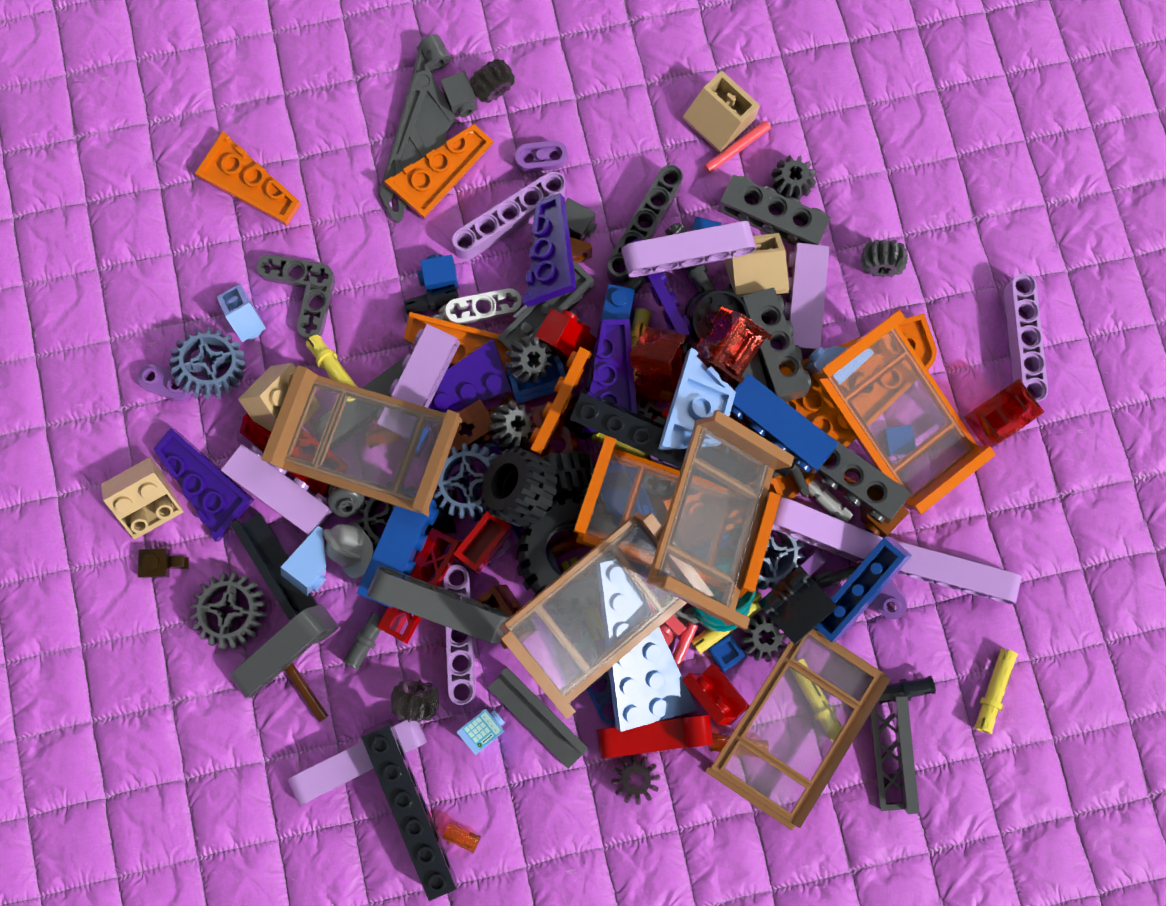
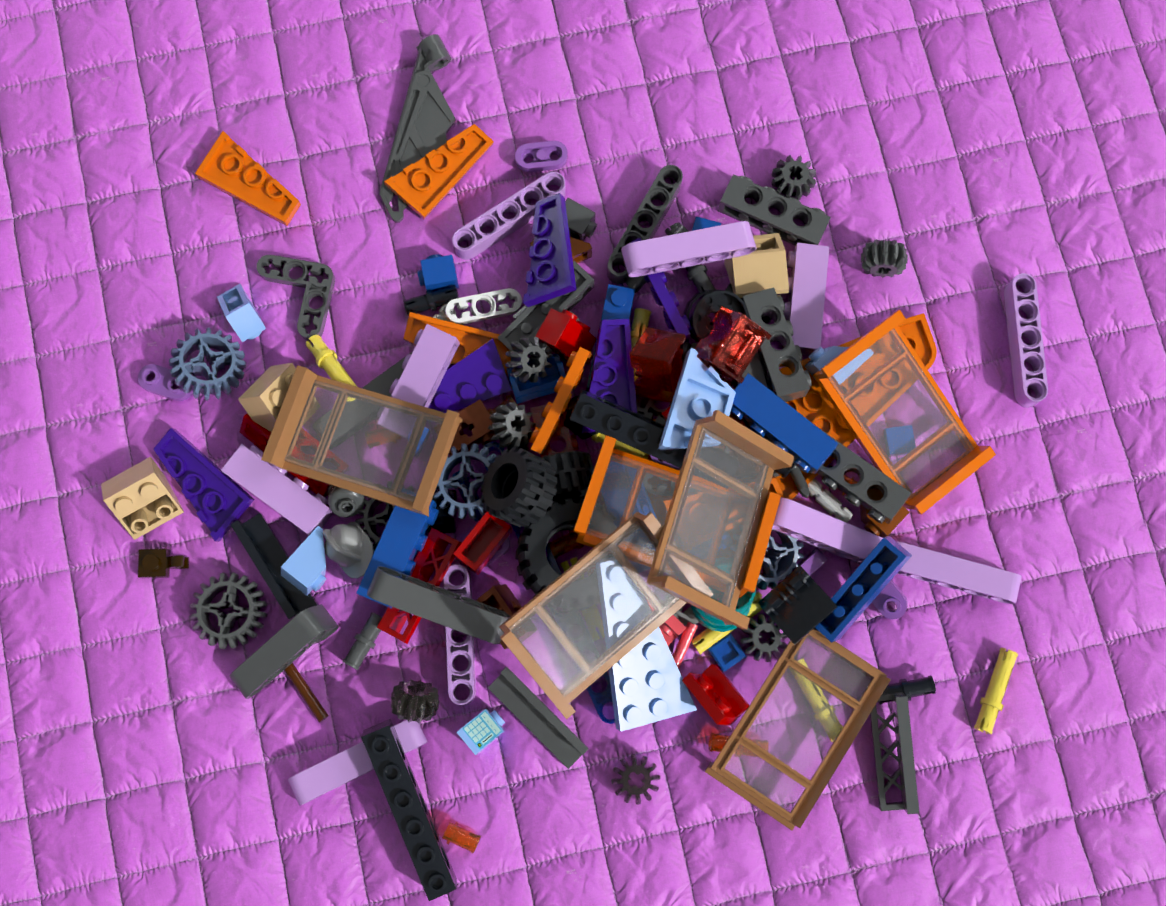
dark grey brick [440,71,478,118] -> none
clear smoke gear [470,59,515,103] -> none
red beam [597,714,714,759] -> none
tan slope [682,70,760,153] -> none
coral bar [704,121,771,174] -> none
dark grey piece [813,566,859,588] -> none
clear red piece [963,379,1044,448] -> none

